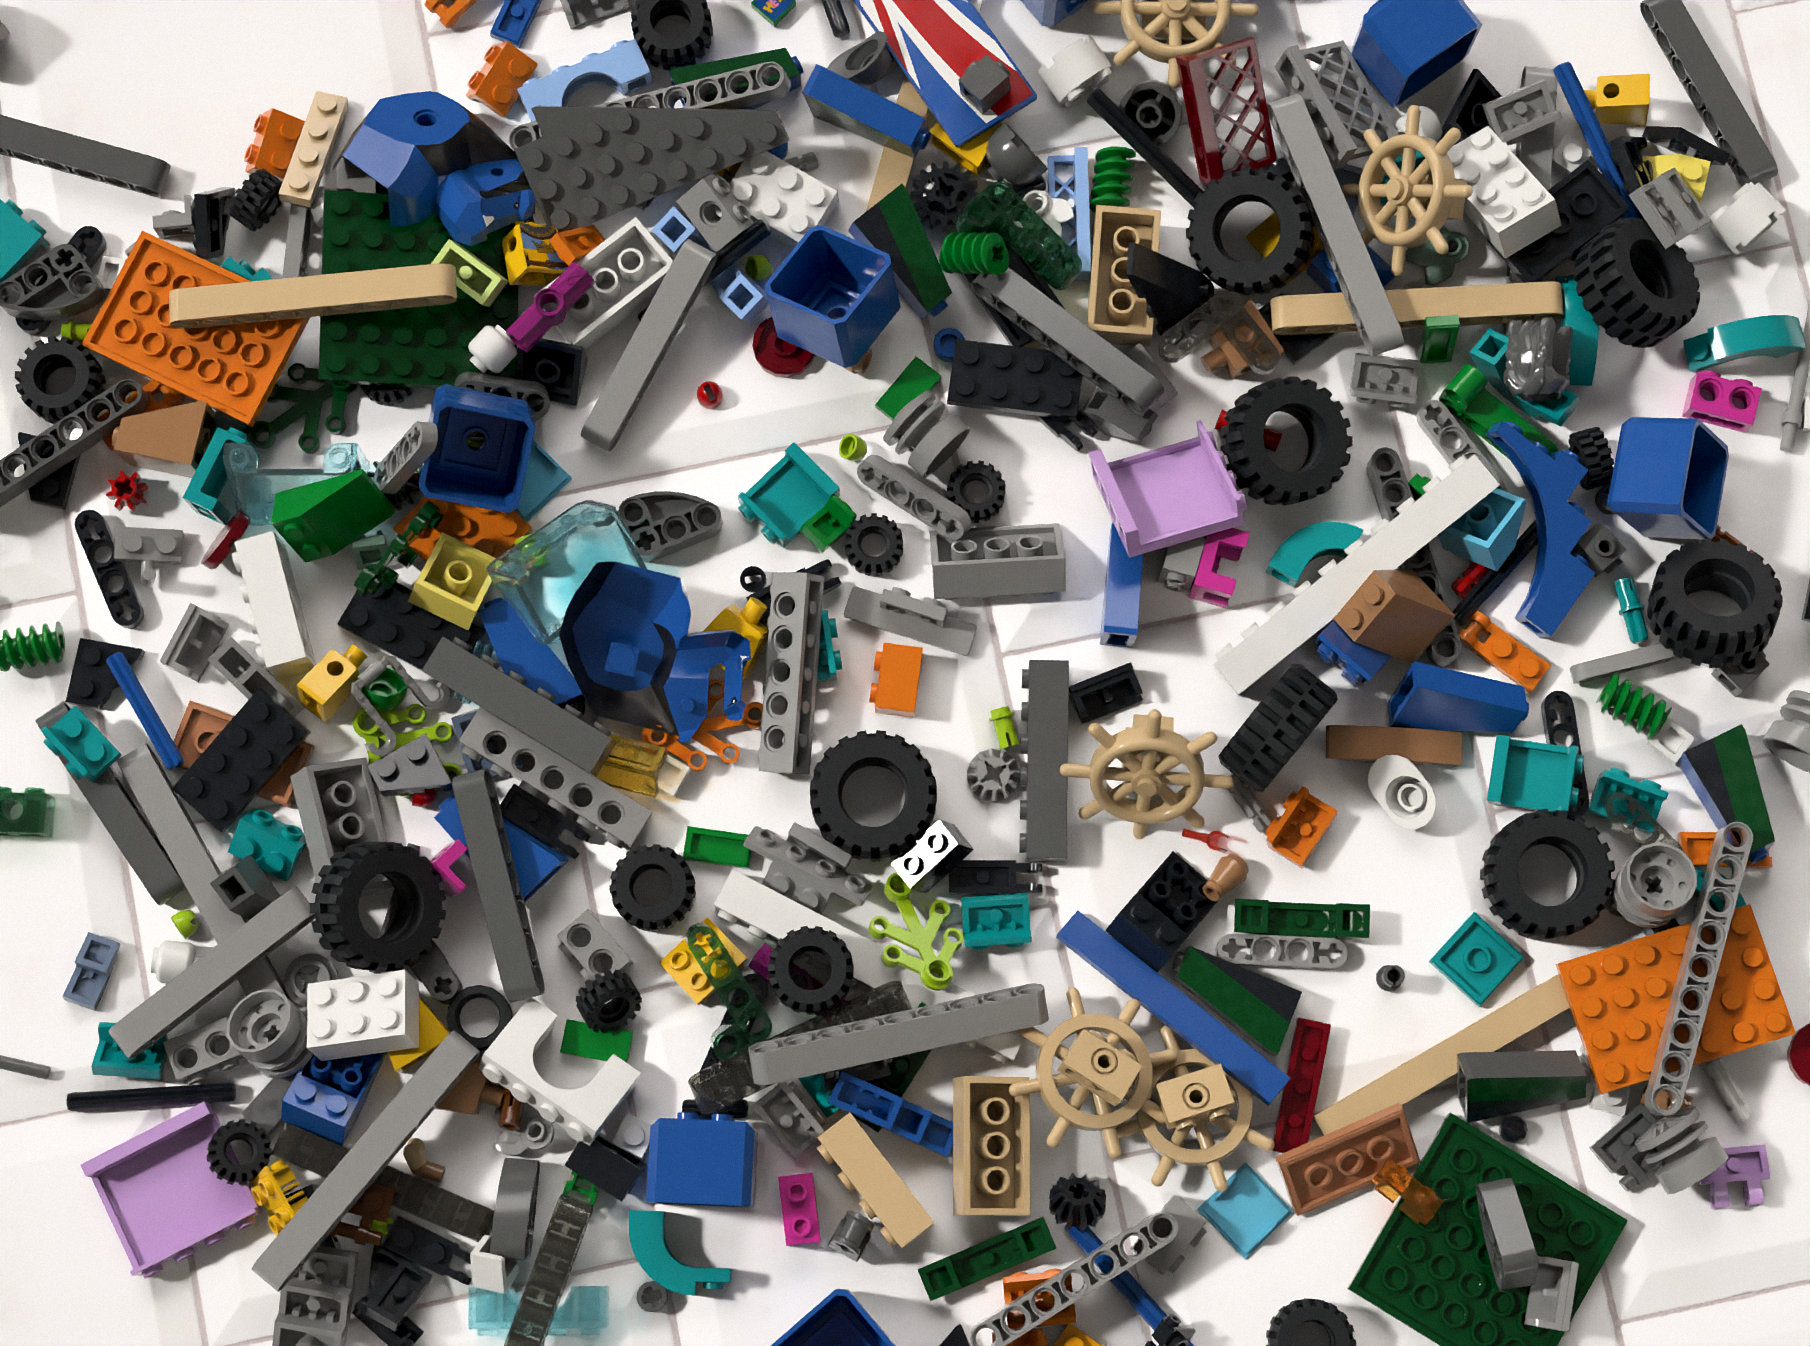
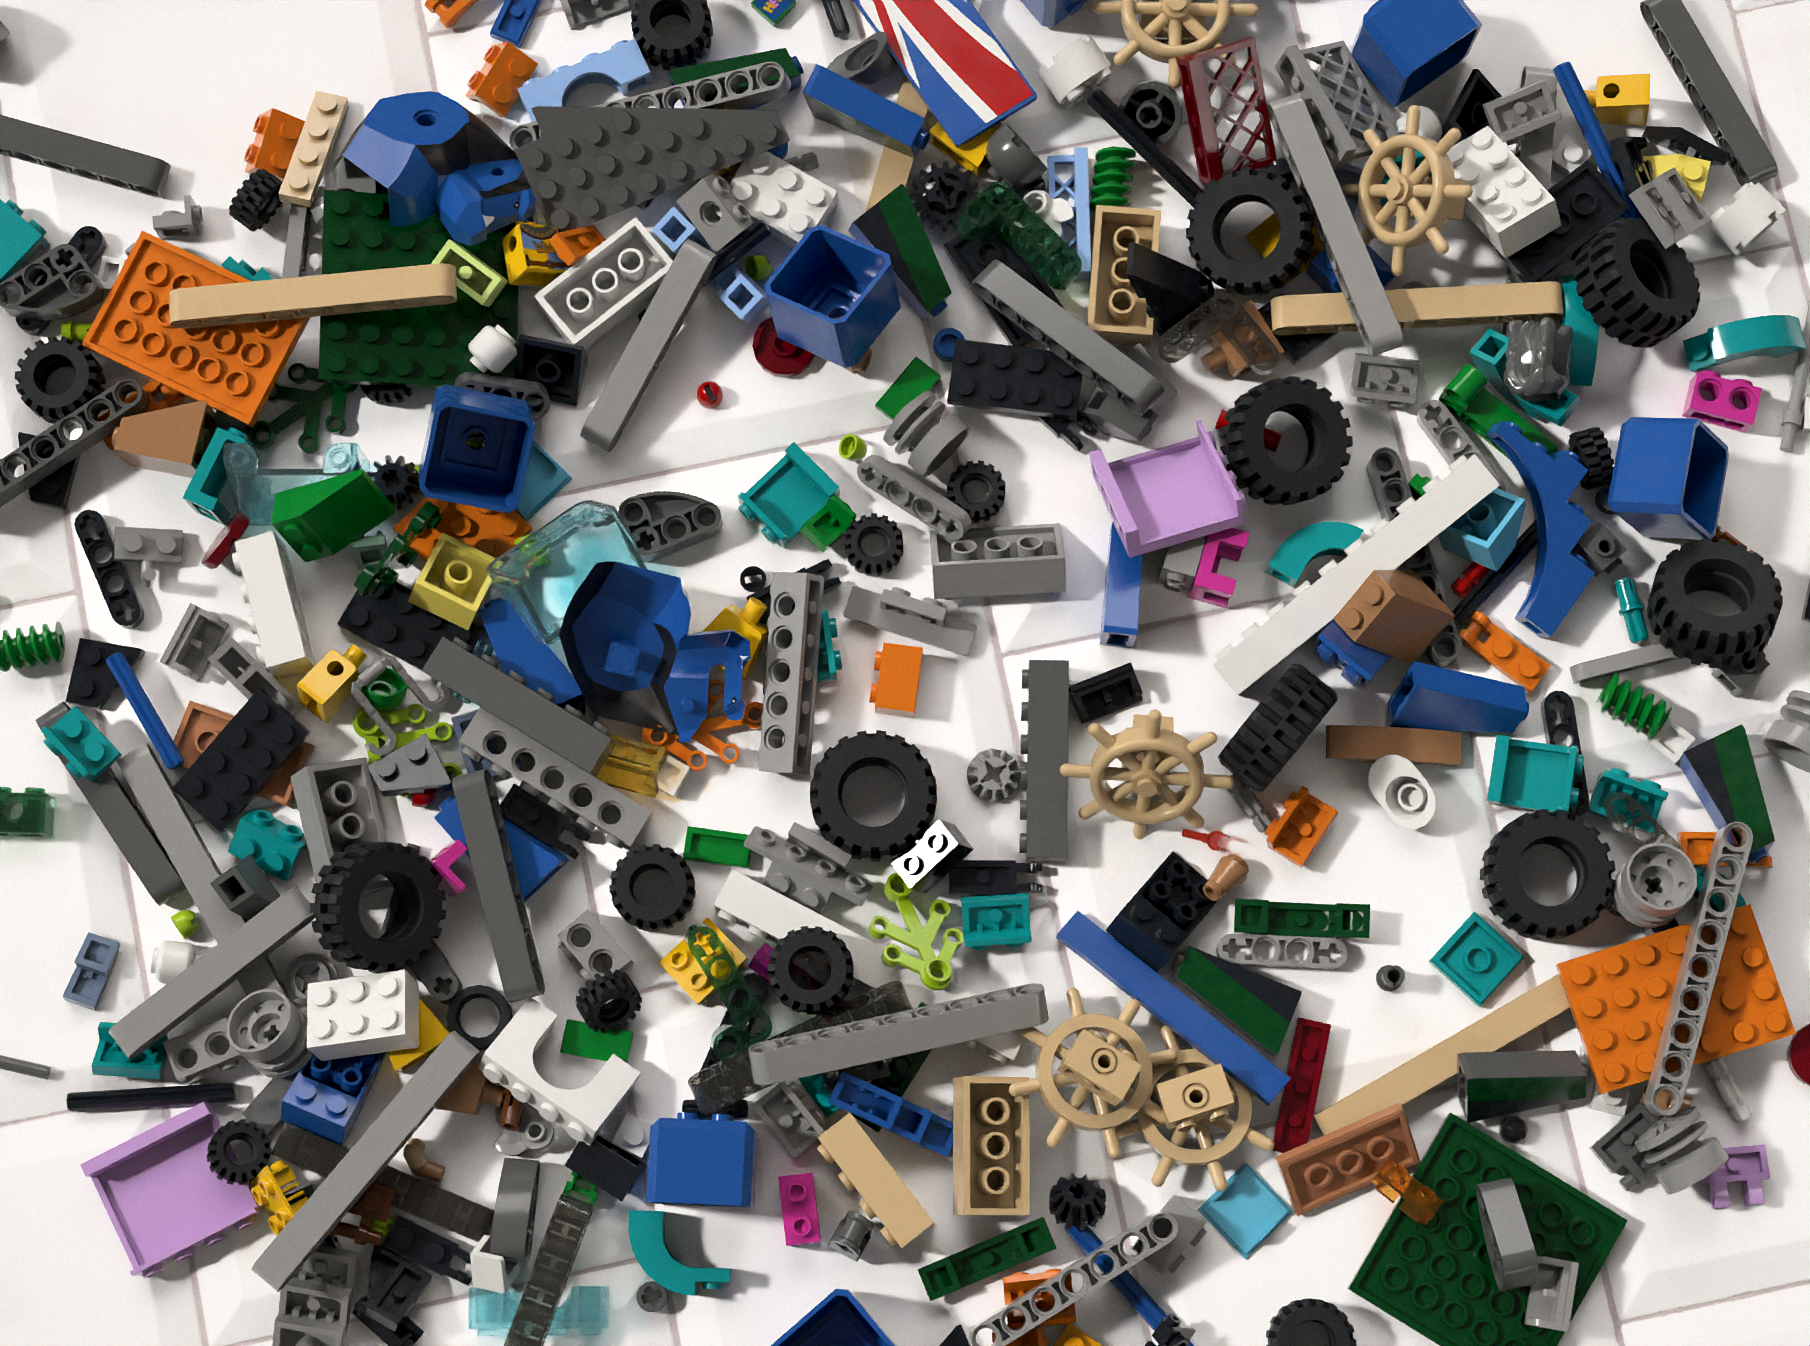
red gear [106,470,149,512] -> none
black wing [192,187,235,260] -> none
light grey beam [374,421,438,494] -> none
magenta piece [506,262,595,352] -> none
green piece [939,232,1010,275] -> none
dark grey brick [958,55,1011,115] -> none
lime pin [989,706,1020,750] -> none
sand green plate [1405,225,1469,285] -> none
green tile [1418,315,1460,364] -> none

